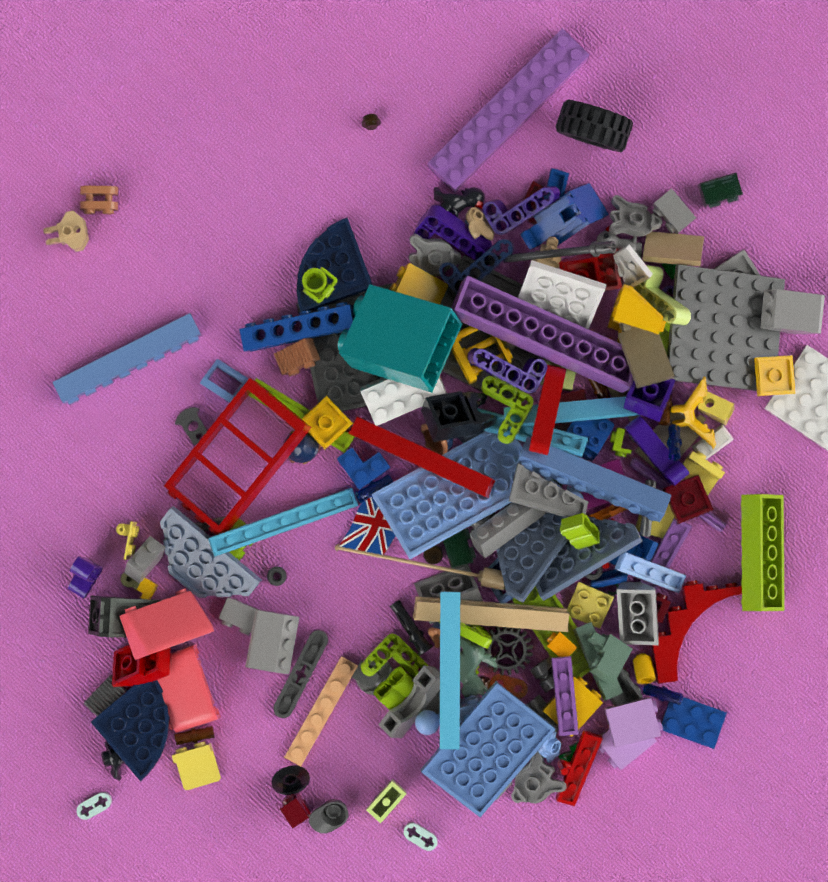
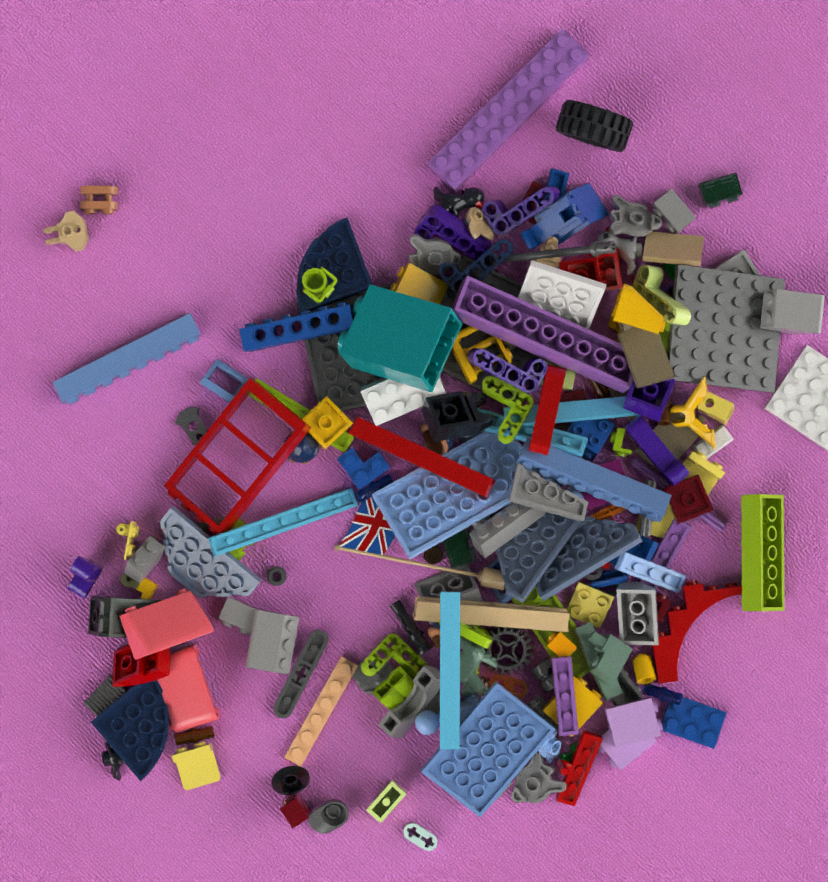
light aqua beam [76,792,112,820] -> none
nougat brick [274,338,320,377] -> none
dark brown plate [362,114,381,130] -> none
lime brick [560,513,600,550] -> none
white wing [613,244,653,287] -> none
clear blue pin [667,424,682,461] -> none
yellow plate [754,355,796,396] -> none

